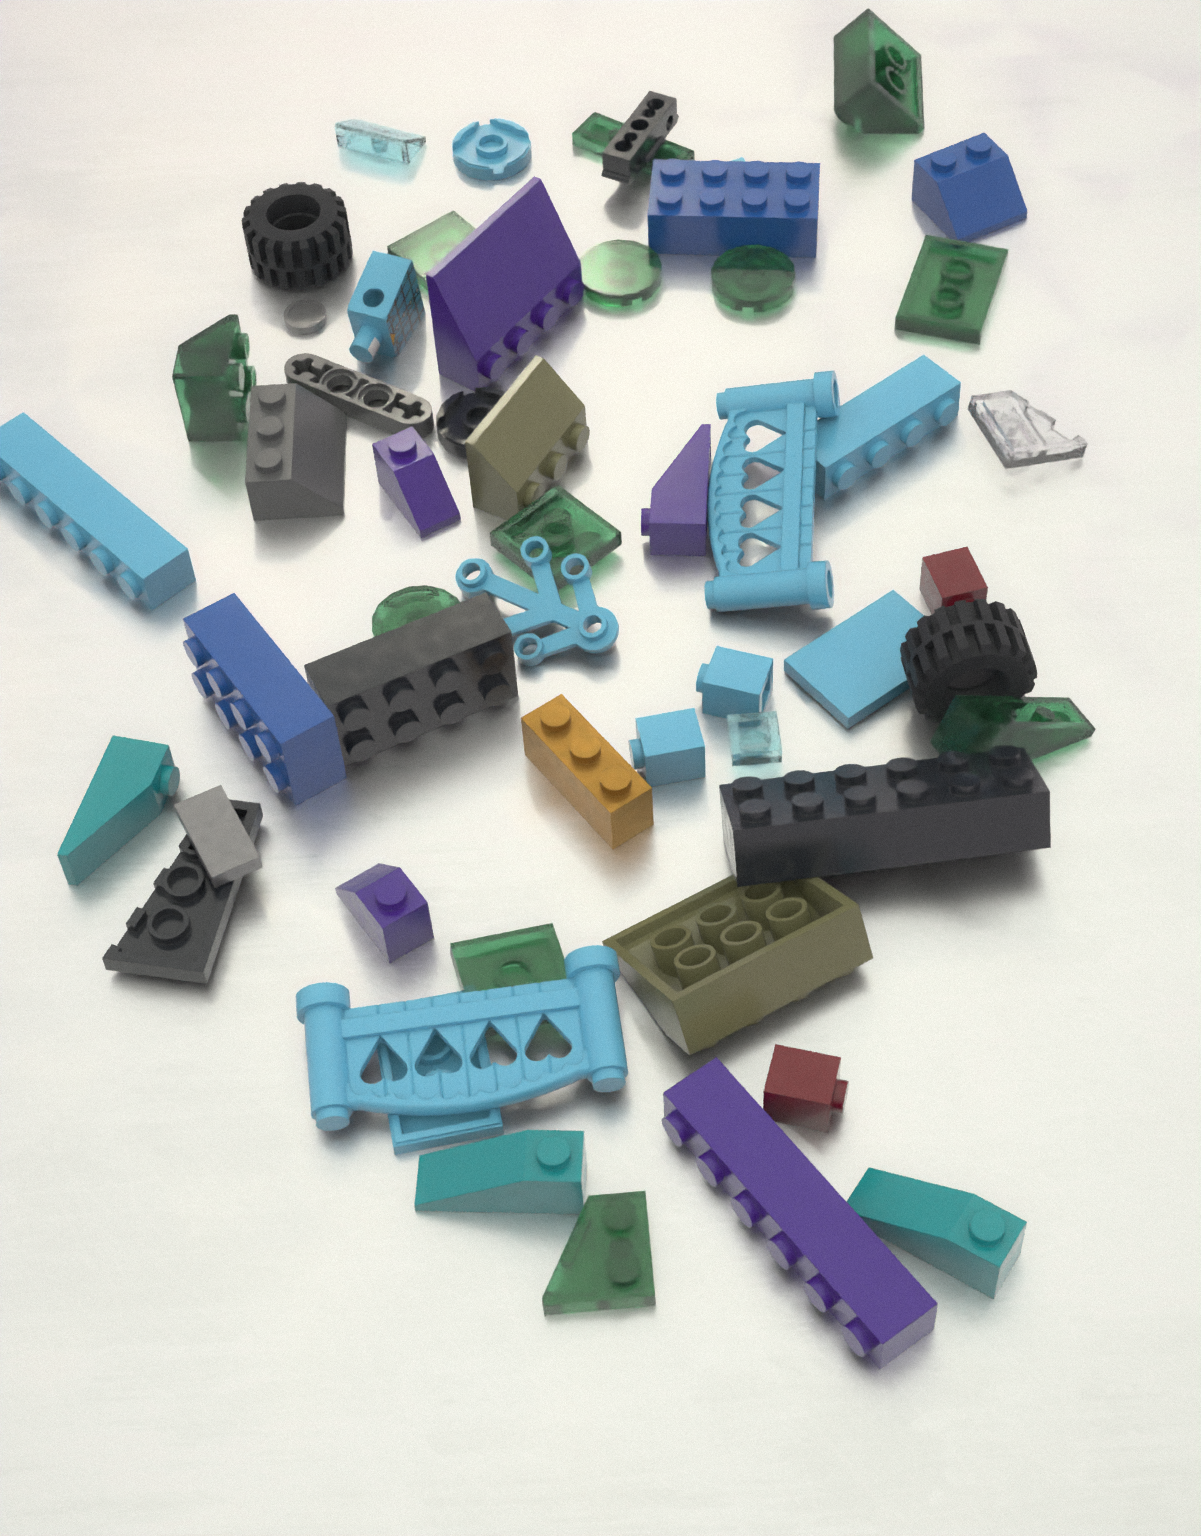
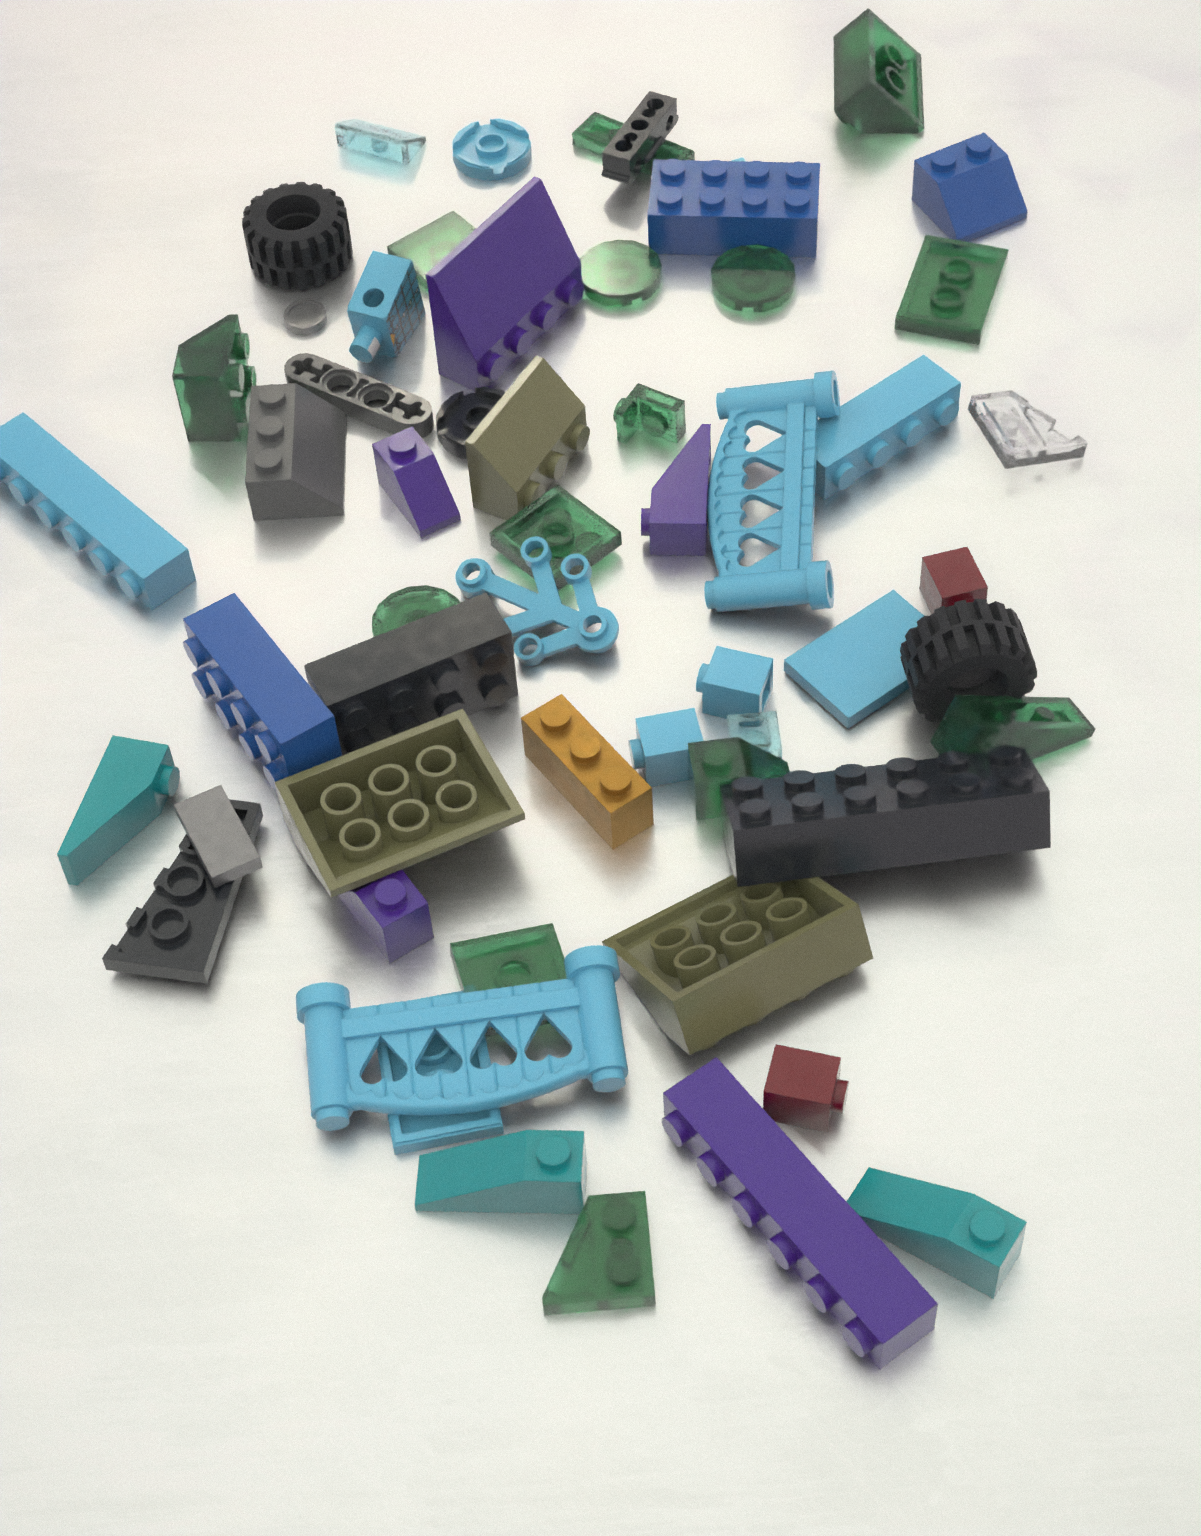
none -> olive slope [274,709,526,898]
none -> clear green bracket [613,383,686,444]
none -> clear green slope [688,737,790,820]

